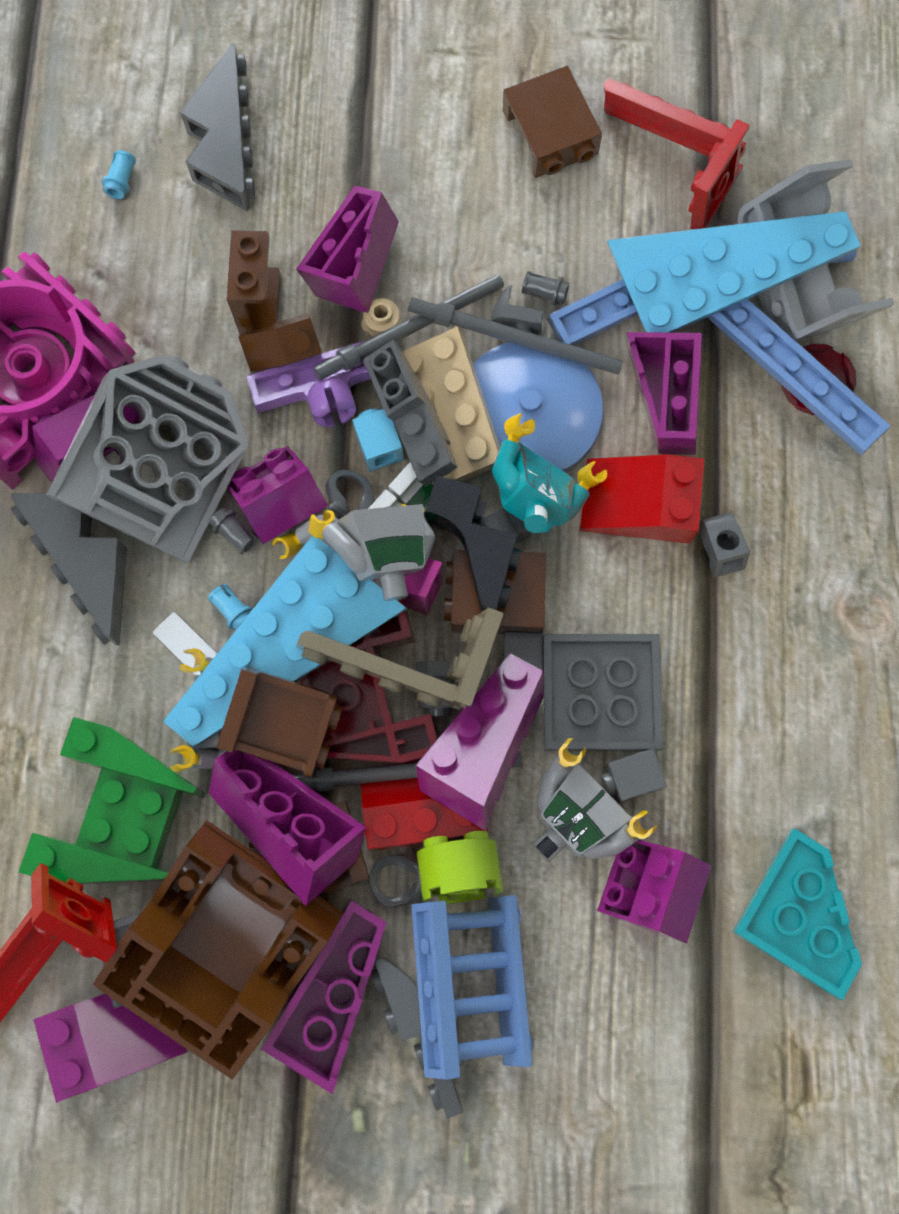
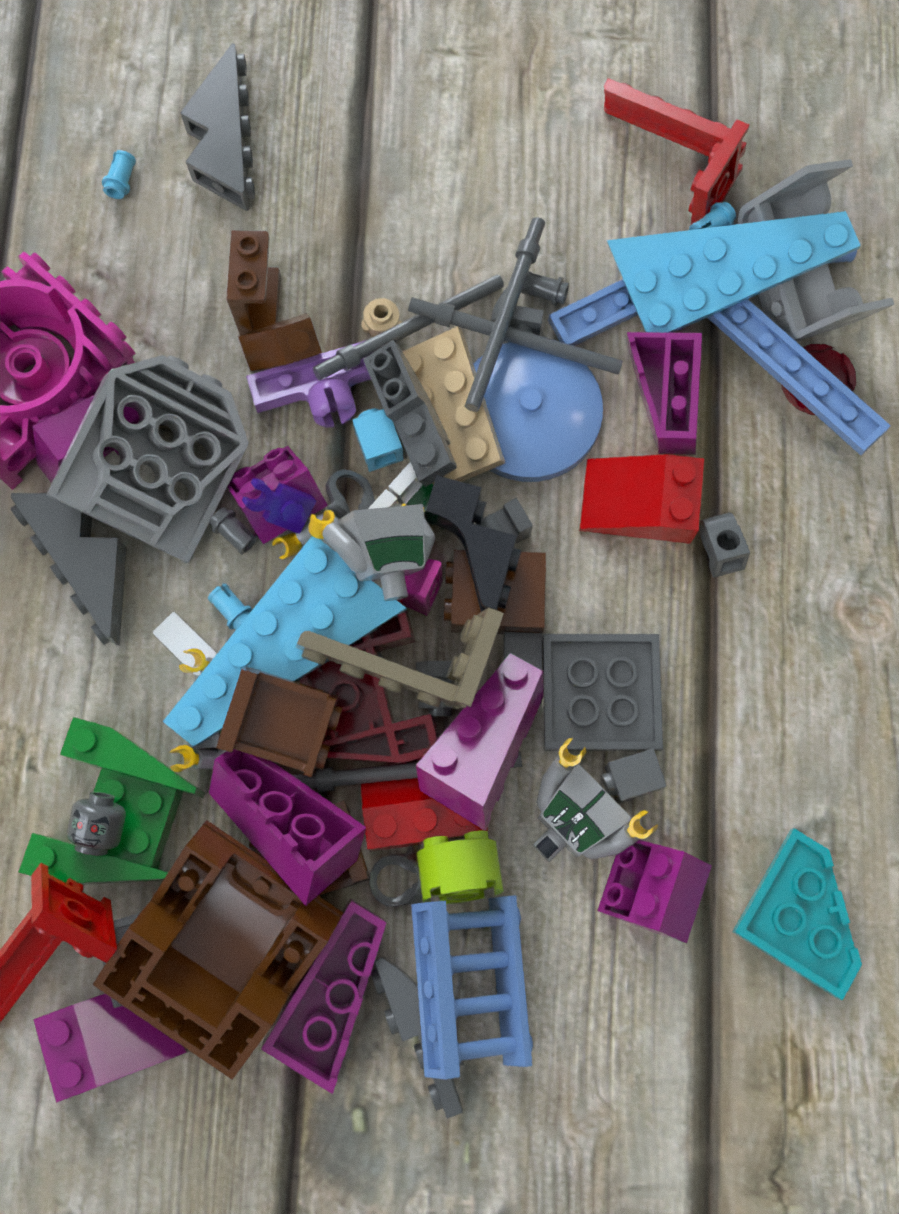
magenta wedge [296,185,399,313] -> none
teal torso [492,413,607,533] -> none
reddish brown panel [502,65,602,178] -> none
none -> dark grey head [67,792,126,856]
none -> dark purple plate [242,478,316,534]
none -> dark grey bar [465,217,545,412]
none -> medium azure pin [689,202,736,230]

